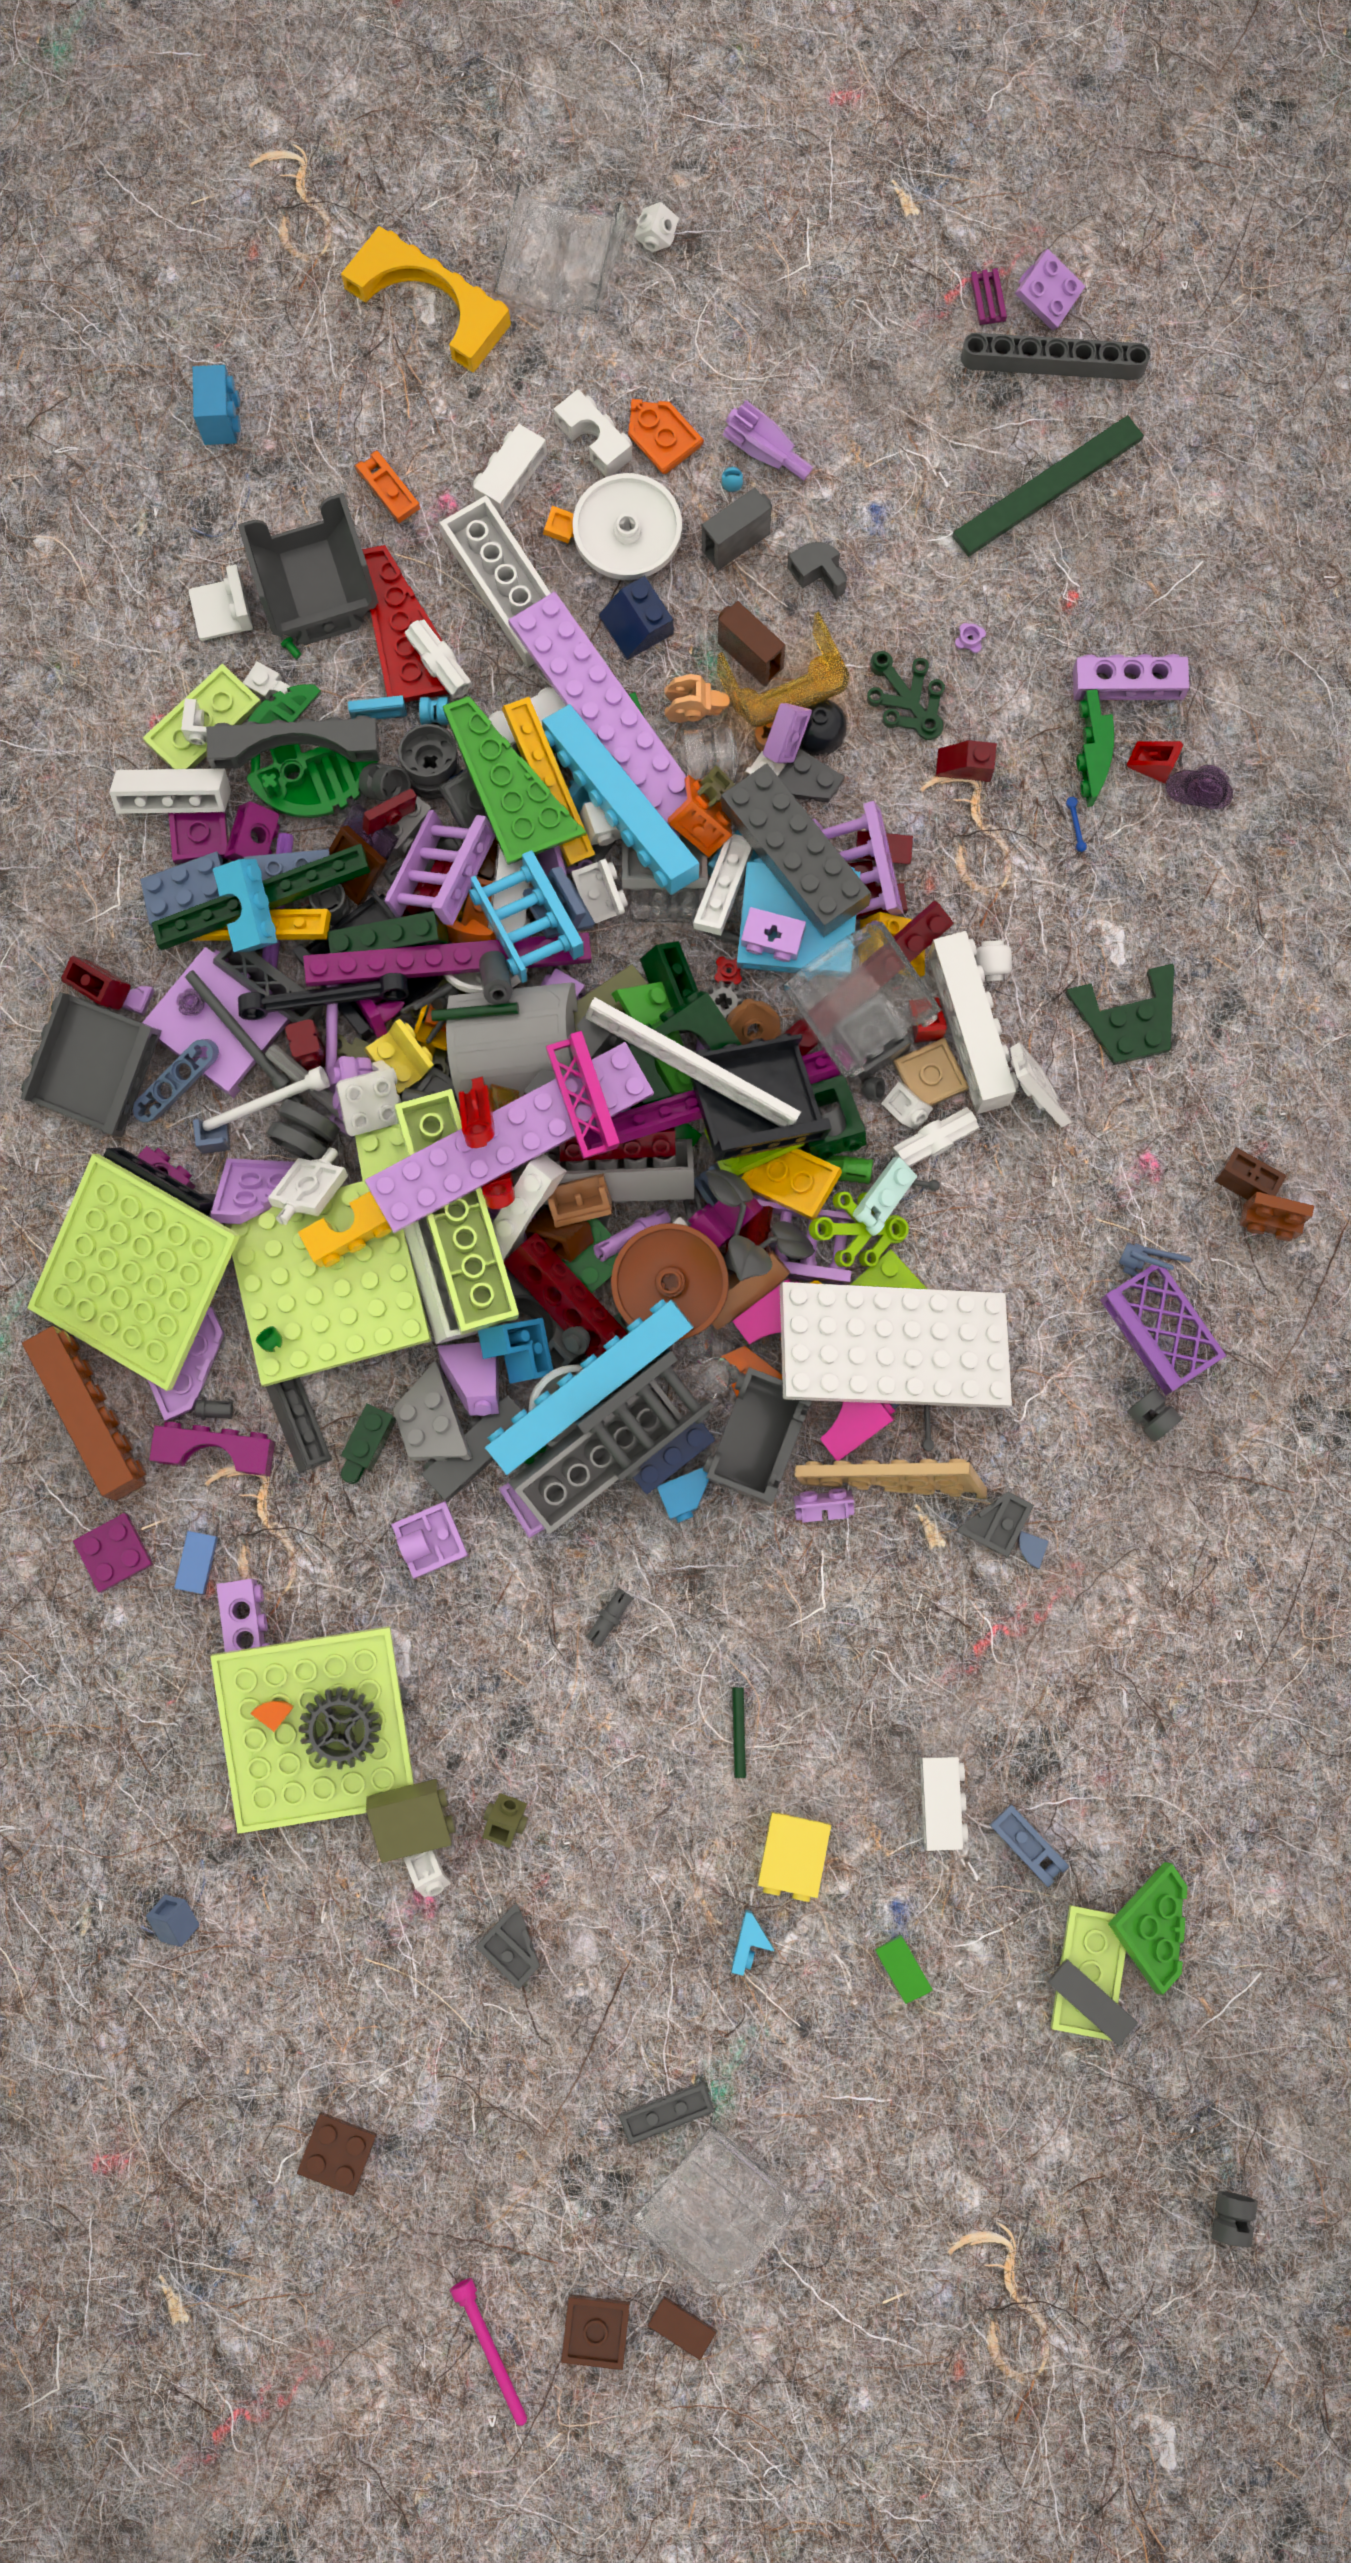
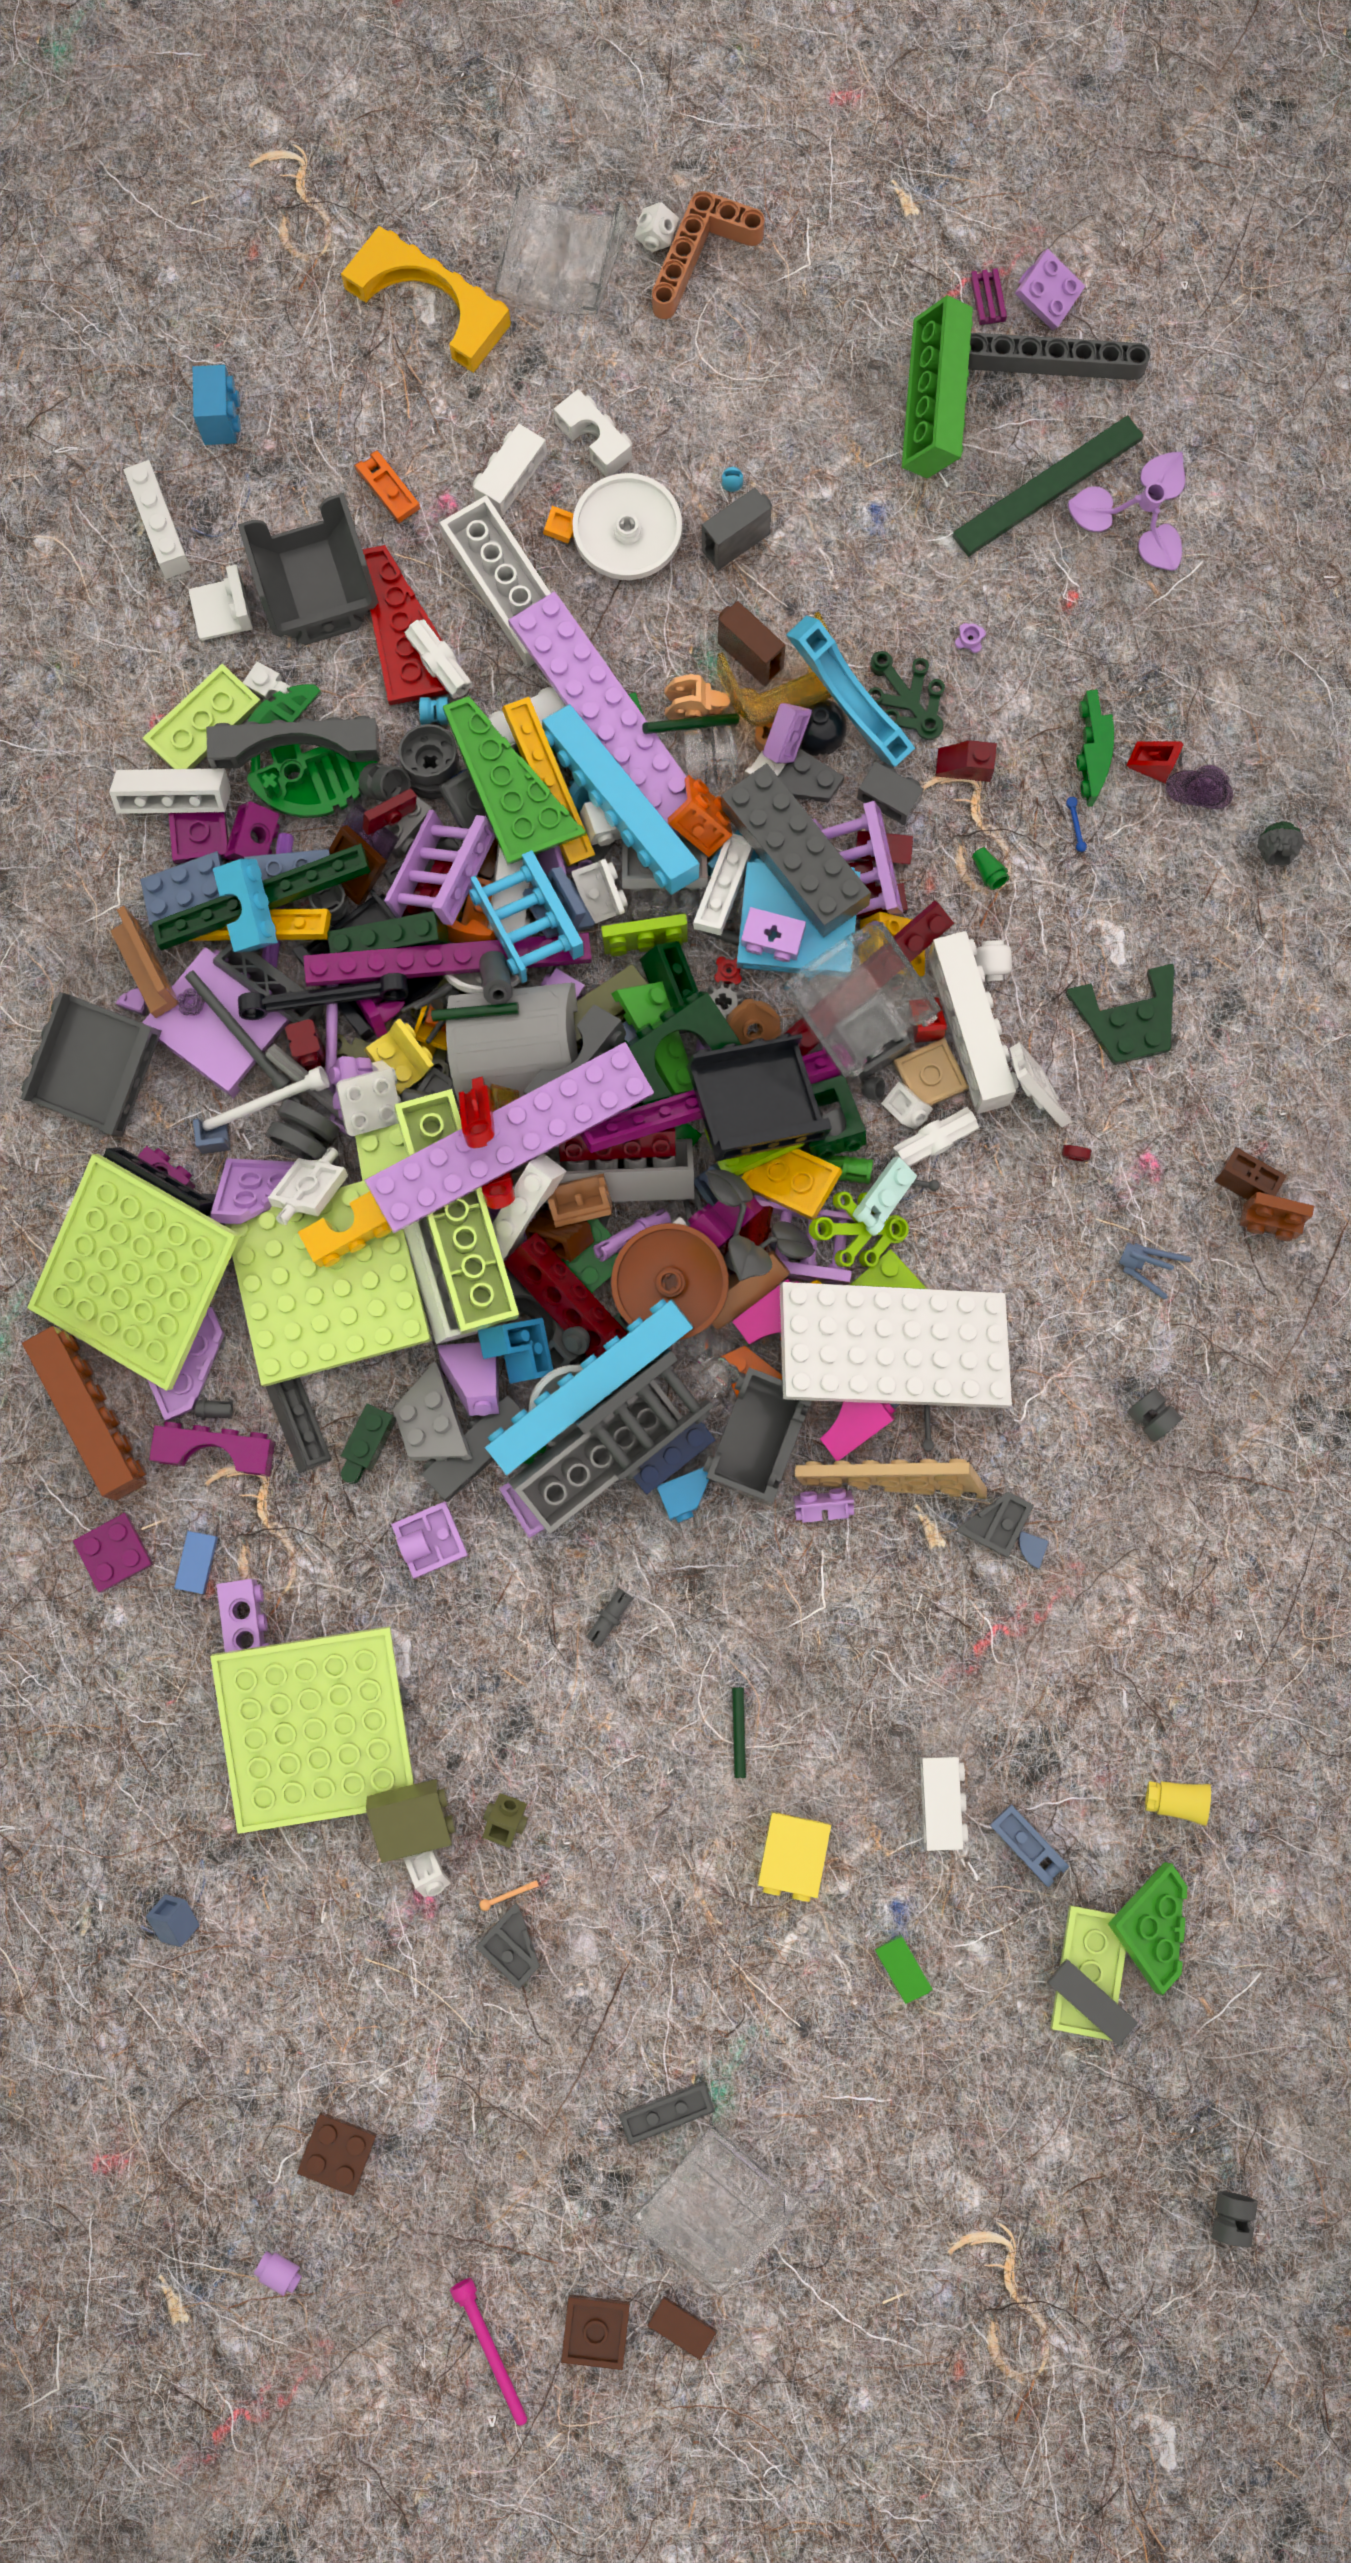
dark red brick [61,956,131,1010] -> none
sand blue beam [133,1039,219,1123] -> none
white bracket [181,698,207,745] -> none
orange tile [250,1701,294,1732] -> none
green hinge [256,1326,282,1352] -> none
green piece [281,637,302,659] -> none
dark grey gear [299,1687,381,1770] -> none
medium azure tile [348,695,407,720] -> none
dark pink fence [546,1031,620,1159] -> none
white tile [585,997,801,1127] -> none
dark blue slope [599,575,674,660] -> none
orange tile [628,399,704,474] -> none
olive plate [697,765,735,807] -> none
lavender piece [723,400,813,481] -> none
medium azure slope [731,1910,774,1976] -> none
dark grey brick [787,542,847,598] -> none
lavender brick [1073,654,1189,700] -> none
medium lavender fence [1100,1265,1226,1396] -> none
none -> medium nougat fence [111,905,180,1018]
none -> white brick [123,460,191,579]
none -> lavender brick [254,2251,302,2296]
none -> light nougat hinge [479,1880,539,1911]
none -> lime plate [601,914,688,956]
none -> dark green bar [642,713,740,734]
none -> nougat beam [652,191,765,319]
none -> medium azure arch [786,615,915,767]
none -> dark grey brick [857,761,924,826]
none -> bright green brick [901,295,973,479]
none -> green cone [972,847,1009,890]
none -> dark red tile [1062,1145,1092,1162]
none -> lavender plant [1068,452,1185,571]
none -> light yellow plant [1145,1781,1211,1826]
none -> dark grey piece [1258,821,1305,867]

